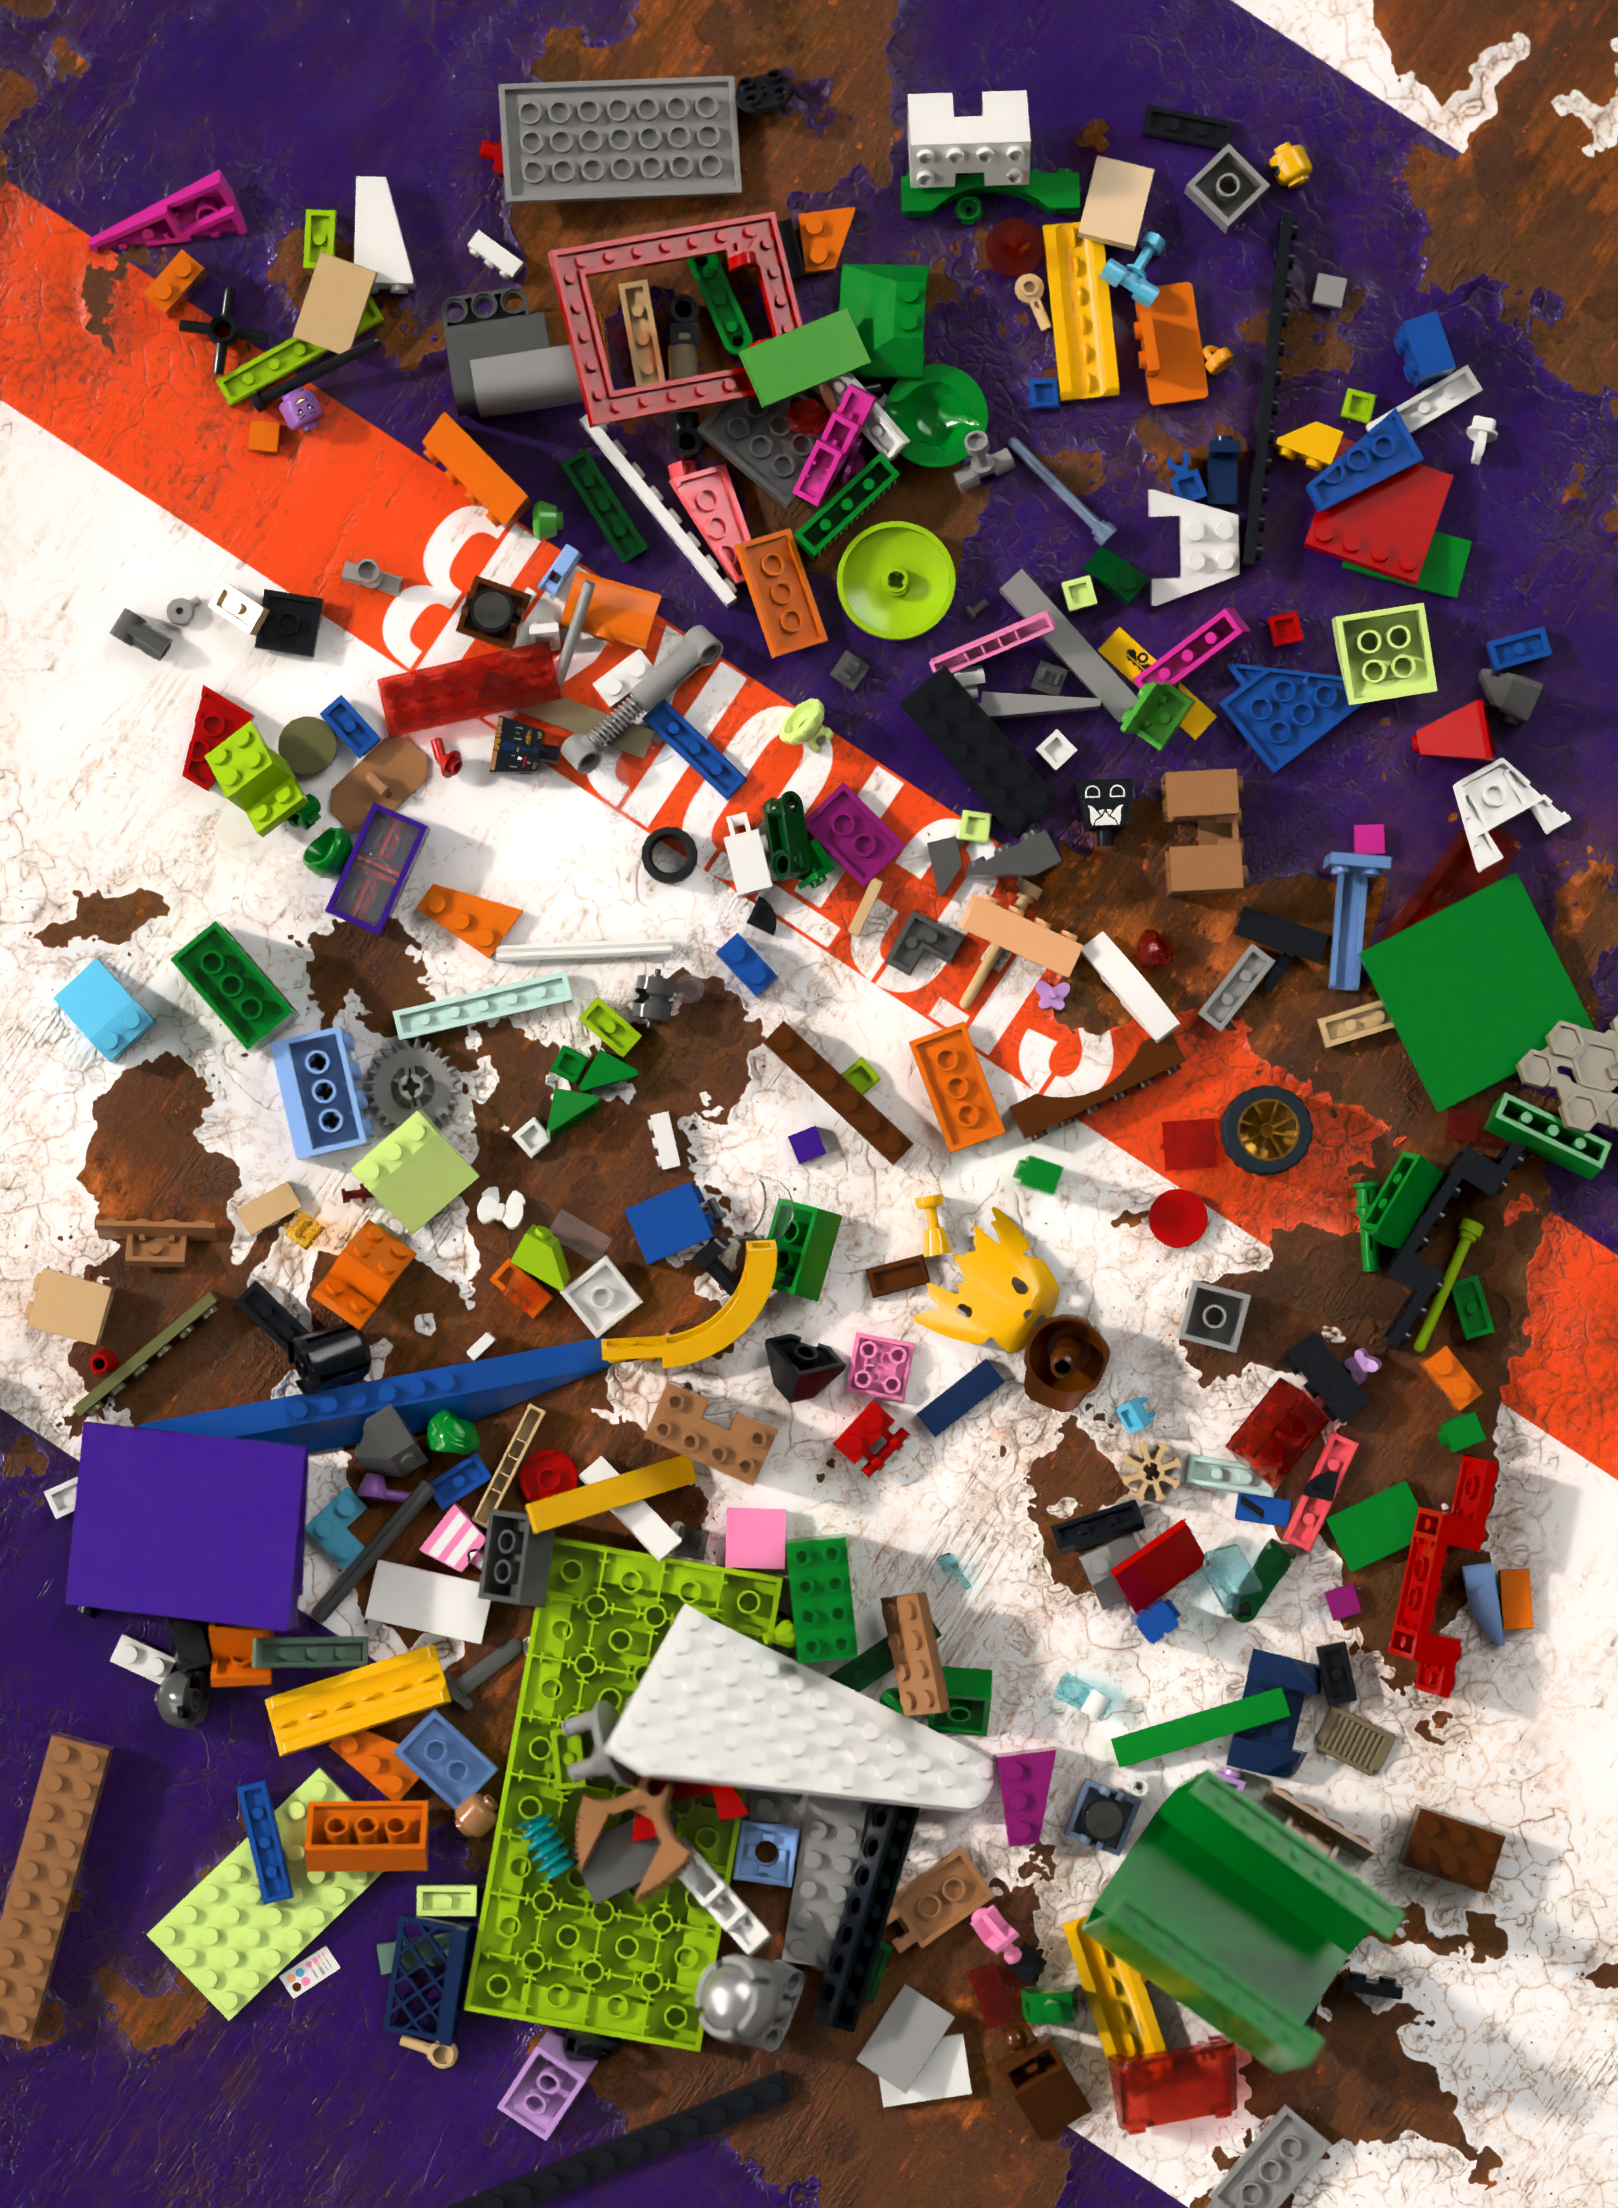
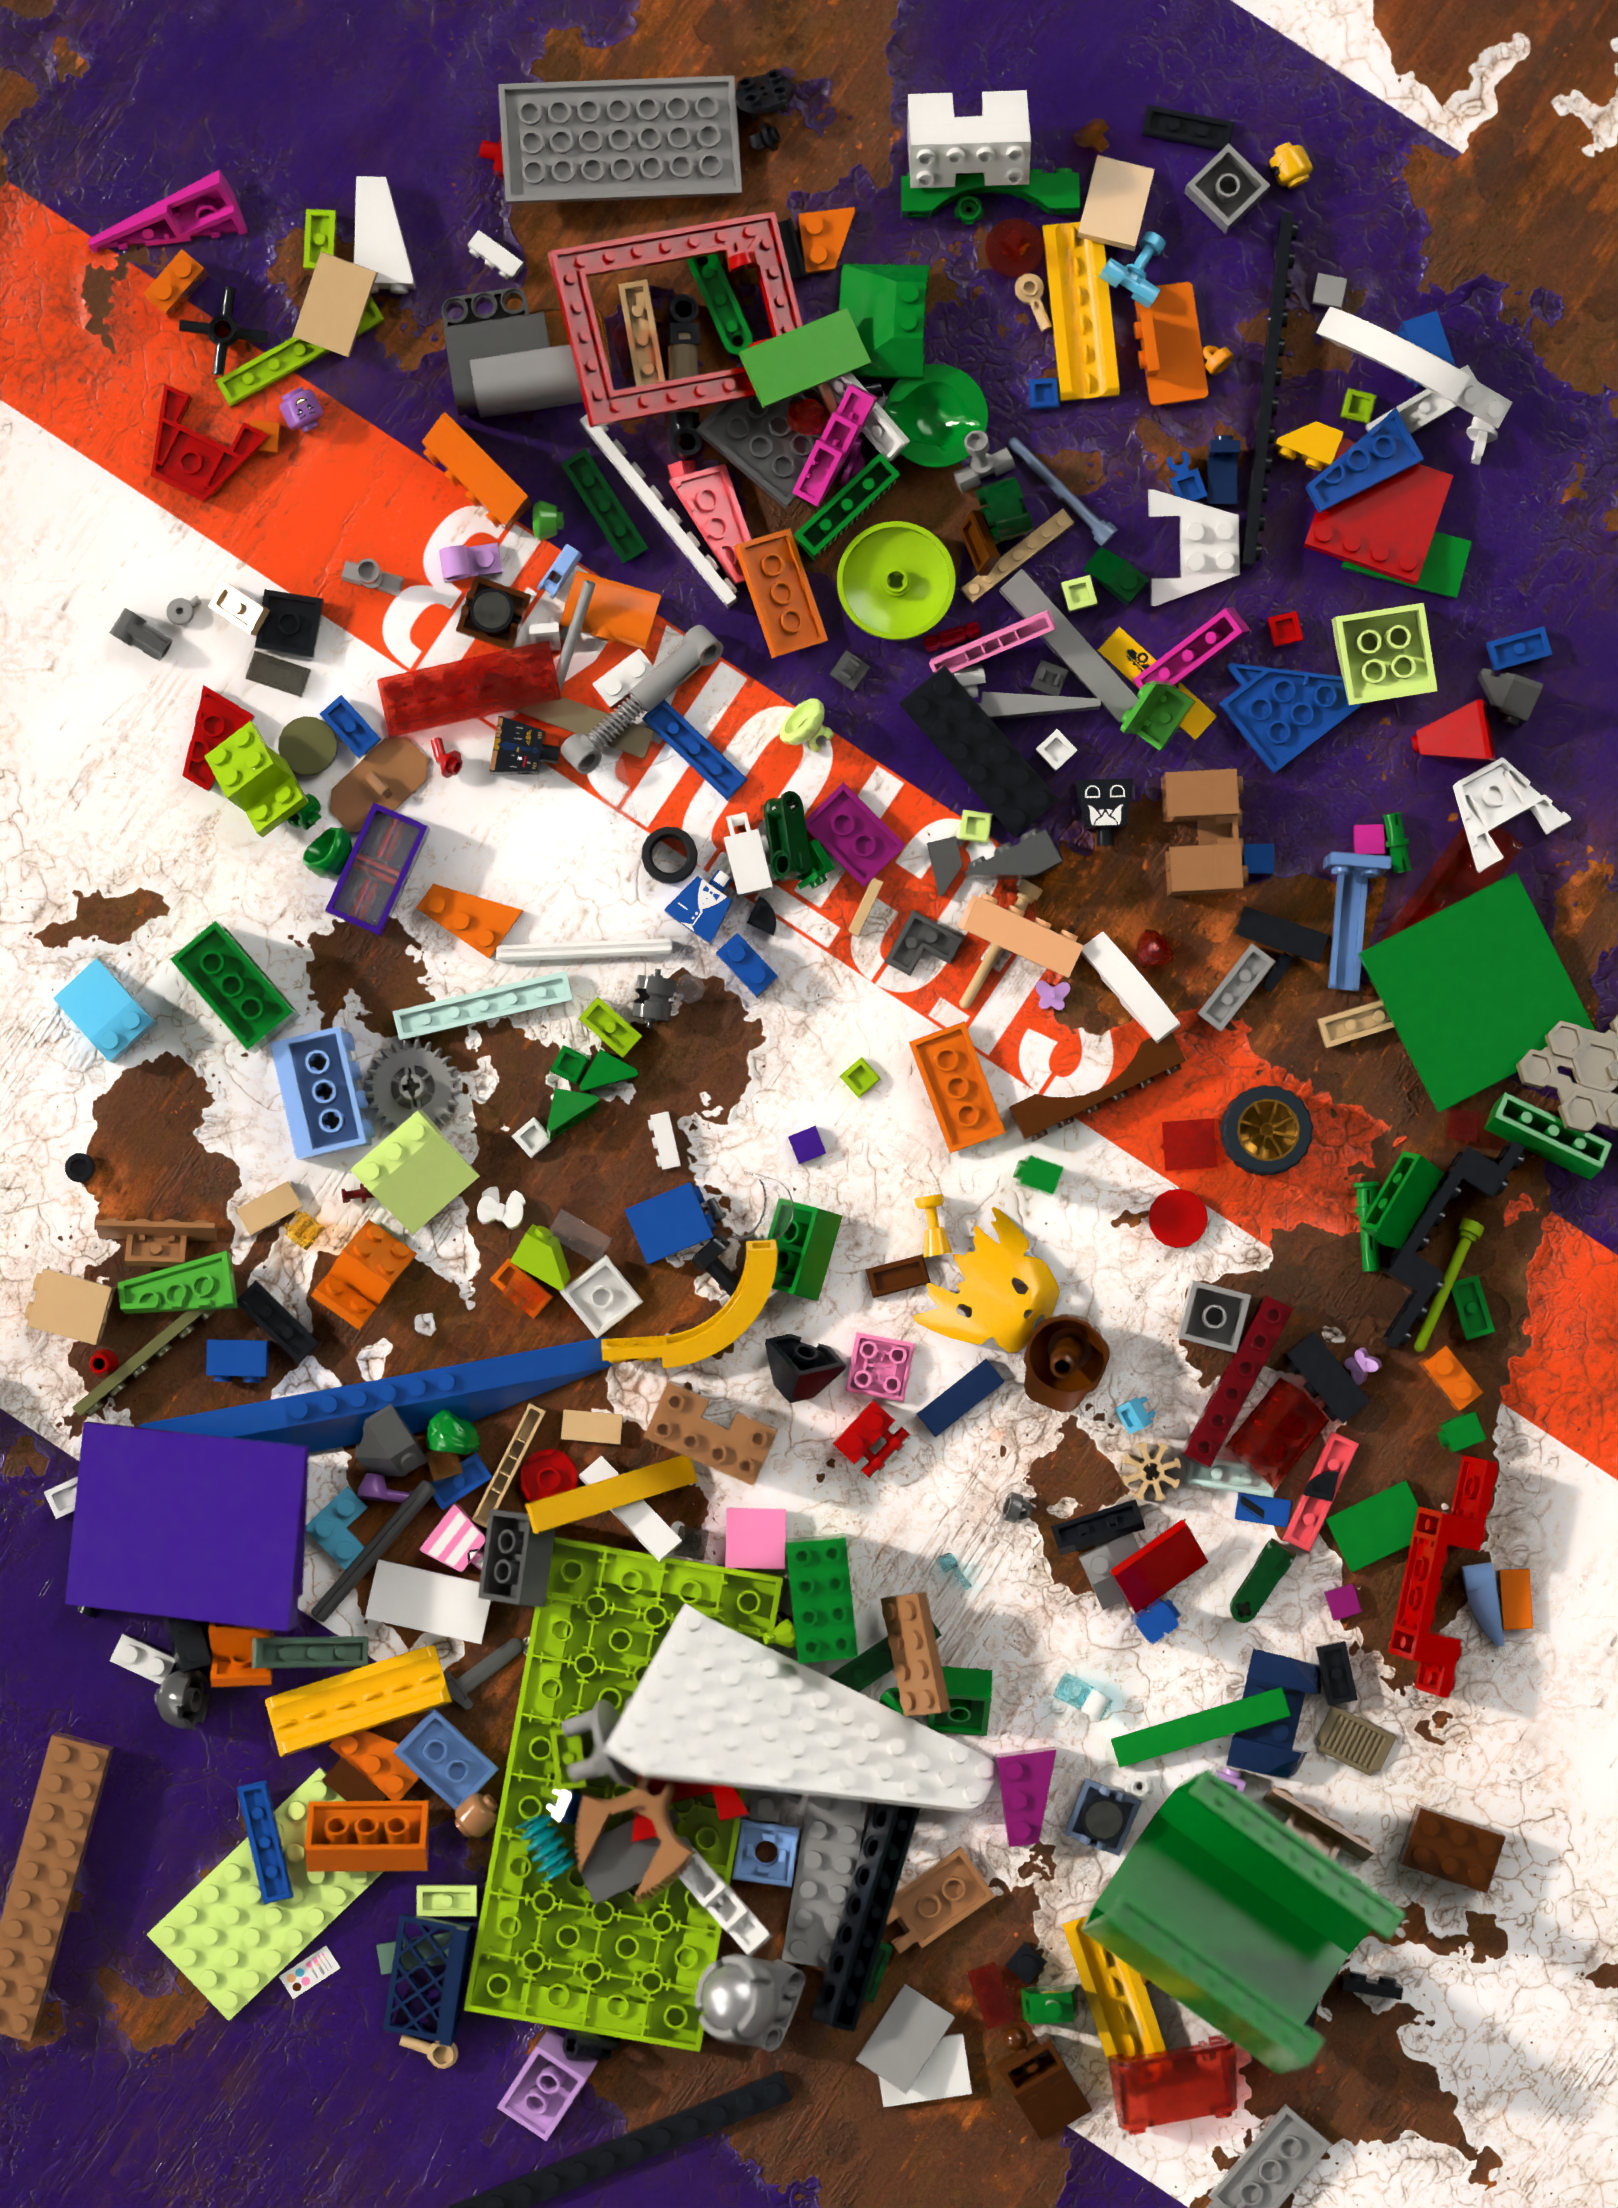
black bar [250,337,382,413] -> none
black cylinder [287,1322,372,1396] -> none
white tile [467,1332,497,1361] -> none
reddish brown arch [763,1021,914,1166] -> none
dark grey piece [965,599,989,620] -> none
bright pink piece [970,1904,1022,1964] -> none
clear light blue panel [1202,1544,1262,1615] -> none
none -> black tile [65,1153,96,1183]
none -> bright green wing [118,1251,238,1314]
none -> red wing [151,383,271,503]
none -> blue piece [206,1339,270,1383]
none -> clear smoke tile [245,650,312,698]
none -> reddish brown tile [322,1757,387,1801]
none -> clear orange tile [426,1450,464,1481]
none -> lavender plate [439,543,503,583]
none -> tile [547,1789,583,1825]
none -> tan tile [561,1409,623,1444]
none -> blue torso [664,869,732,945]
none -> black plate [749,122,781,152]
none -> dark red axle [923,621,981,653]
none -> reddish brown tile [959,510,1000,576]
none -> tan piece [961,508,1074,605]
none -> dark green brick [974,477,1034,545]
none -> dark grey tile [1002,1492,1033,1523]
none -> dark red brick [1180,1295,1293,1469]
none -> blue tile [1243,844,1274,874]
none -> white arch [1316,307,1513,428]
none -> green pin [1382,812,1412,874]

